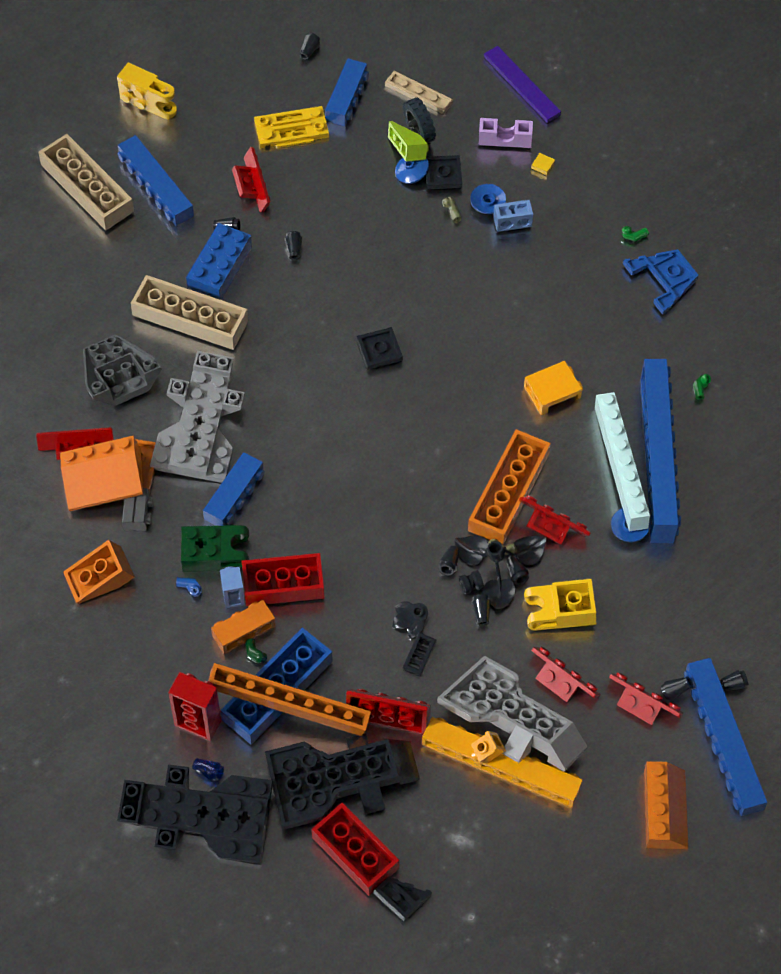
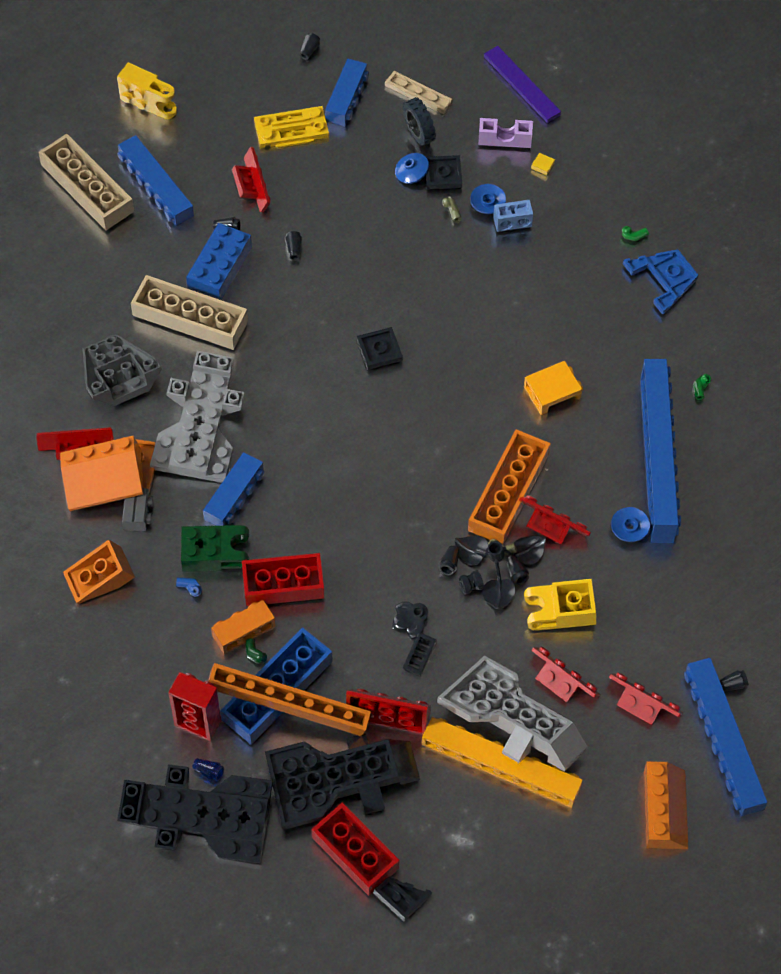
medium blue brick [220,566,245,608] -> none
lime slope [388,121,429,162] -> none
black cone [471,595,491,625] -> none
light orange brick [471,731,506,764] -> none
light aqua brick [595,392,650,531] -> none
black cone [661,676,693,700] -> none

